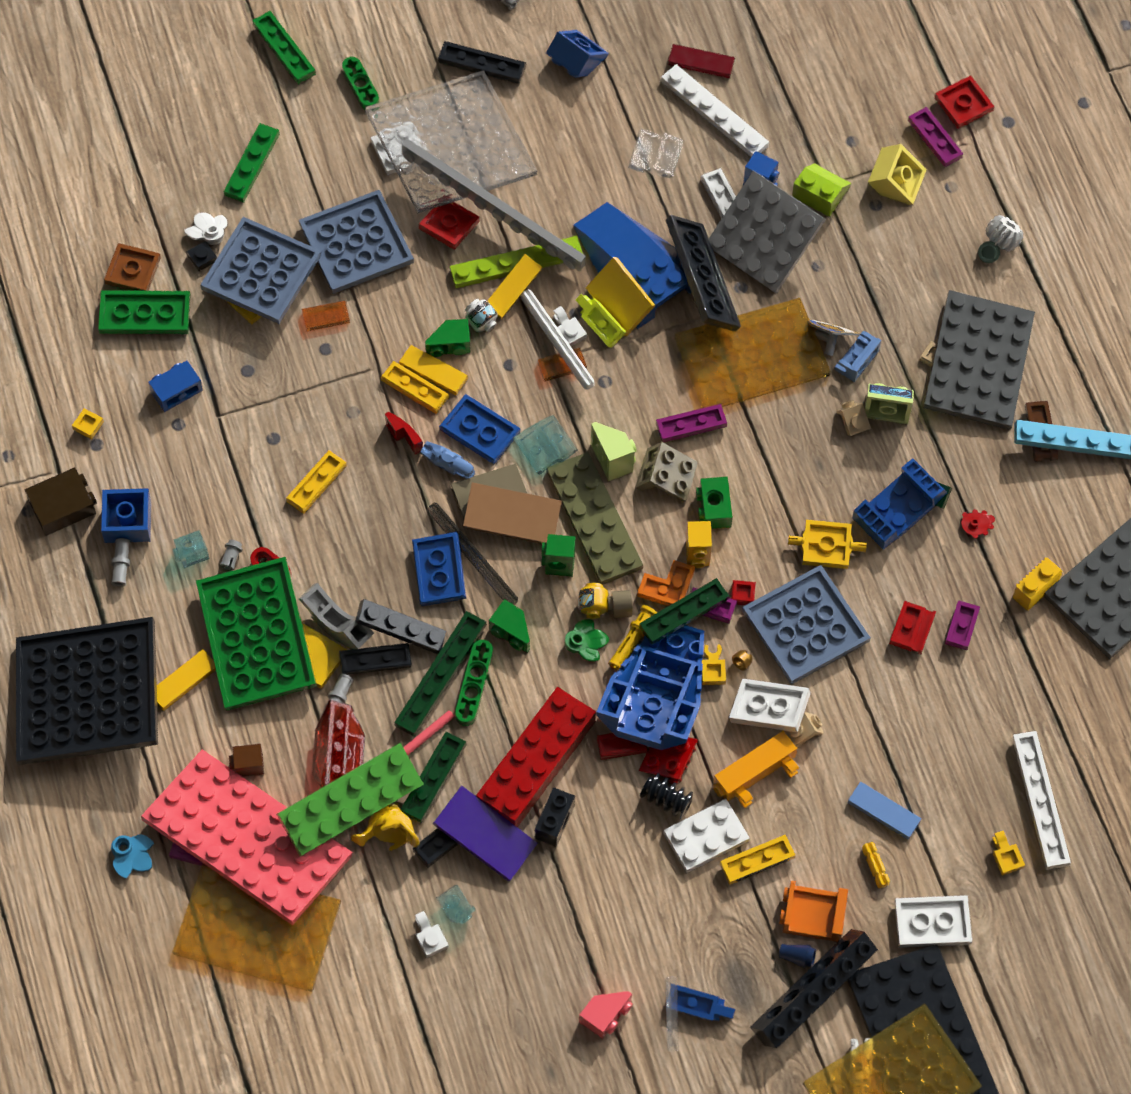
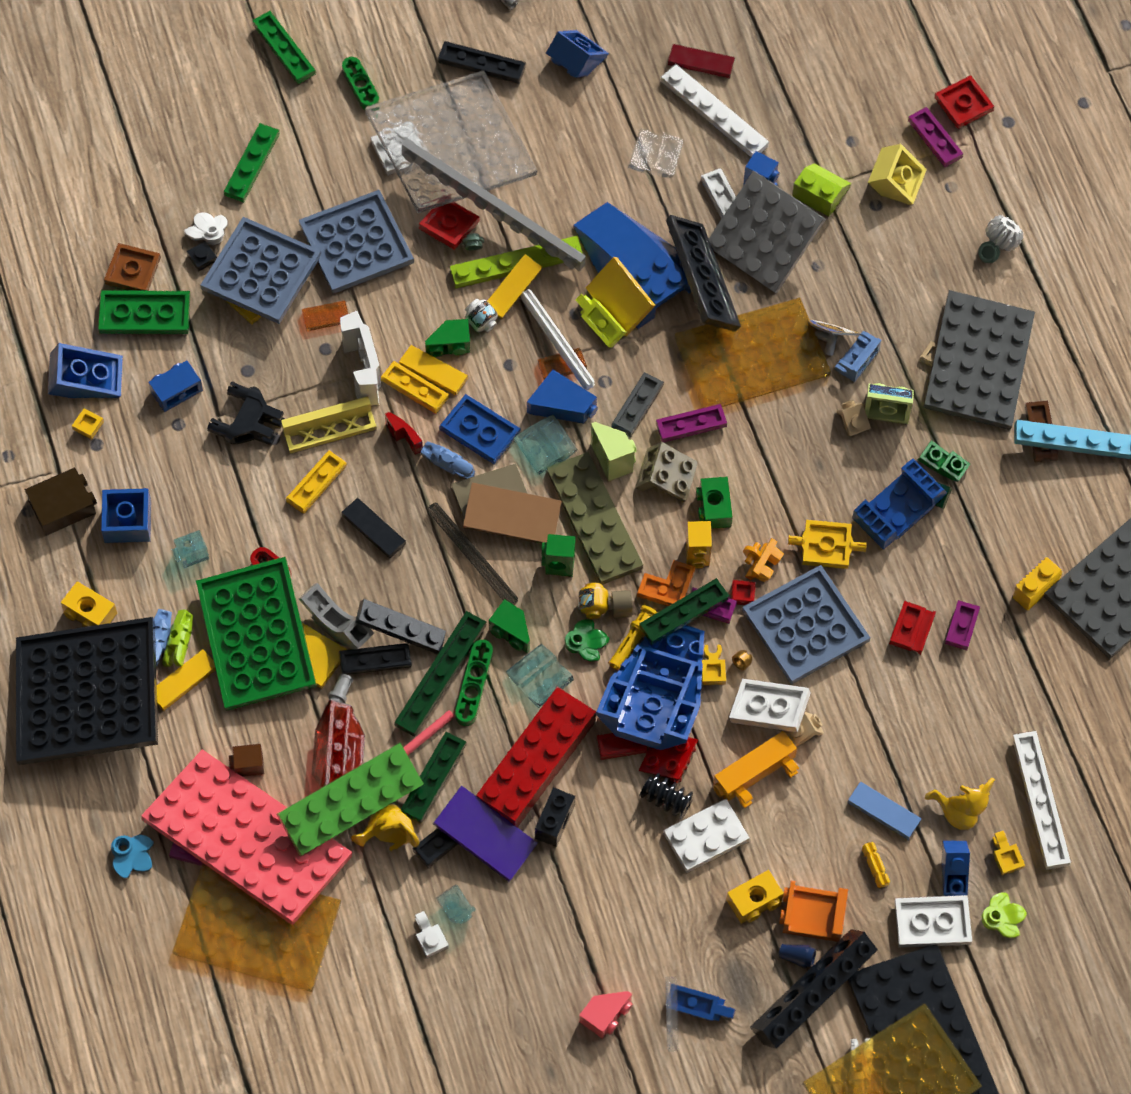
light grey pin [111,538,130,587] -> none
light grey pin [220,540,243,571] -> none
blue tile [412,532,467,607] -> none
white plate [553,306,587,347] -> none
yellow plate [720,834,796,885] -> none
red piece [961,509,995,539] -> none
none -> blue slope [48,343,123,398]
none -> yellow brick [61,581,117,627]
none -> medium blue hinge [154,609,172,666]
none -> lime hinge [162,609,193,667]
none -> black connector [207,381,284,445]
none -> light yellow fence [281,396,377,454]
none -> white plate [340,311,381,406]
none -> black tile [341,498,406,559]
none -> sand green plate [462,233,484,250]
none -> clear light blue slope [506,643,574,708]
none -> blue slope [527,370,598,424]
none -> dark grey tile [611,372,664,437]
none -> yellow brick [726,870,784,924]
none -> light orange hips [743,538,784,582]
none -> green slope [917,440,970,482]
none -> yellow piece [925,778,995,830]
none -> blue slope [941,841,970,896]
none -> lime plate [982,892,1027,938]

